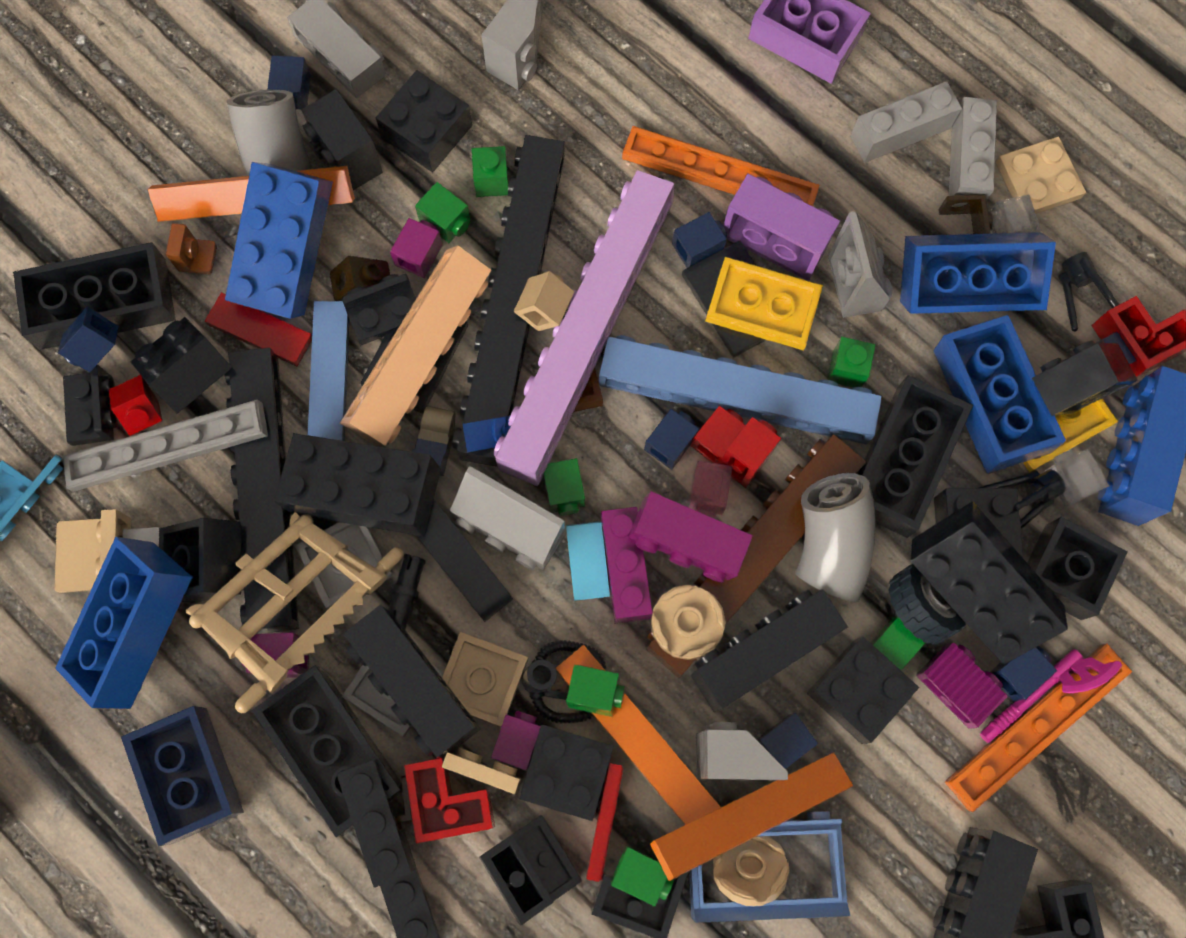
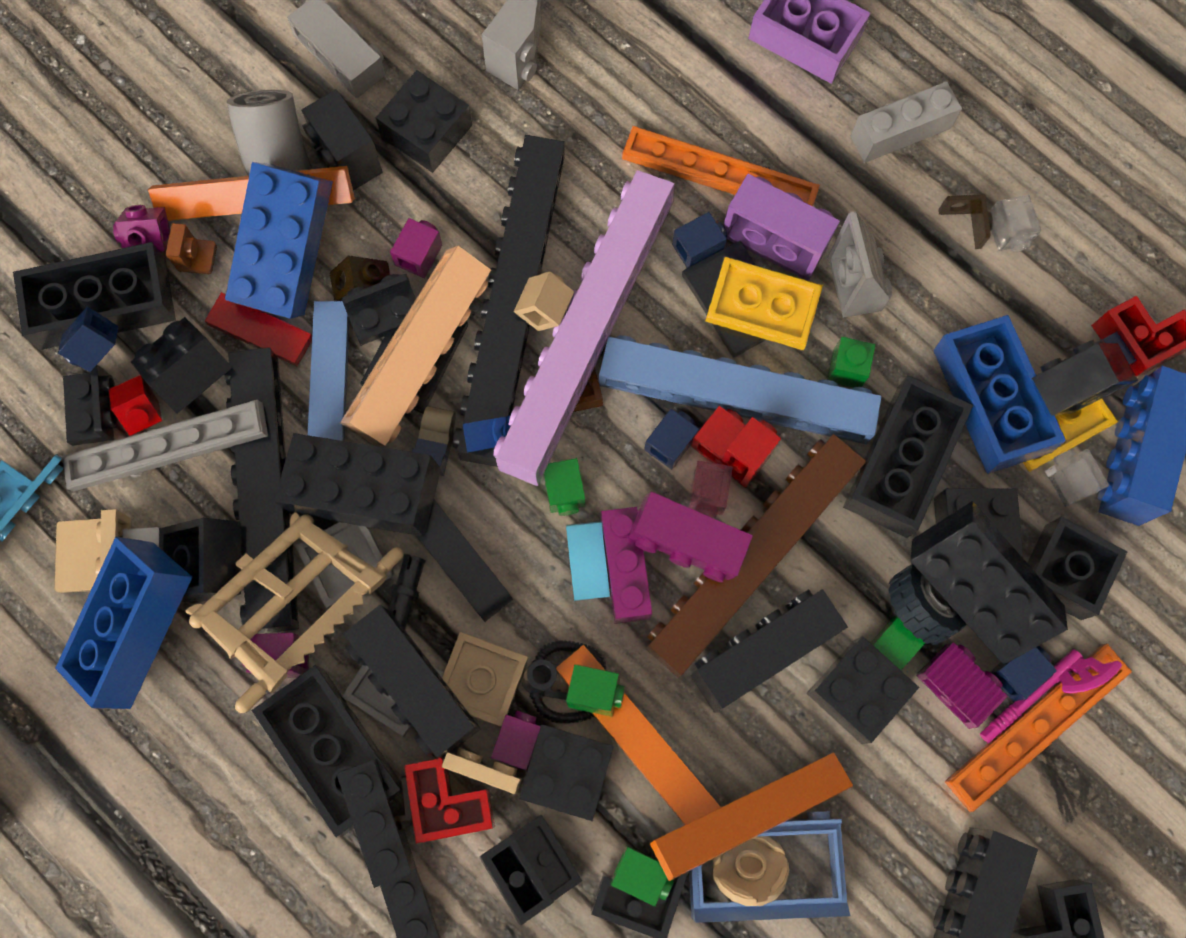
dark blue brick [121,706,244,846] -> none
dark blue brick [267,56,311,109] -> none
green brick [415,182,470,243] -> none
light grey slope [450,466,565,571] -> none
green brick [471,146,509,197] -> none
red tile [586,763,624,882] -> none
tan tile [651,585,726,660] -> none
light grey slope [696,722,788,780] -> none
dark blue brick [756,713,818,769] -> none
light grey brick [795,473,875,602] -> none
blue brick [900,232,1056,314] -> none
light grey brick [949,97,997,206] -> none
black plant [978,469,1066,529] -> none
tan plate [995,137,1086,218] -> none
black plant [1058,252,1120,332] -> none
none -> magenta brick [113,205,170,252]

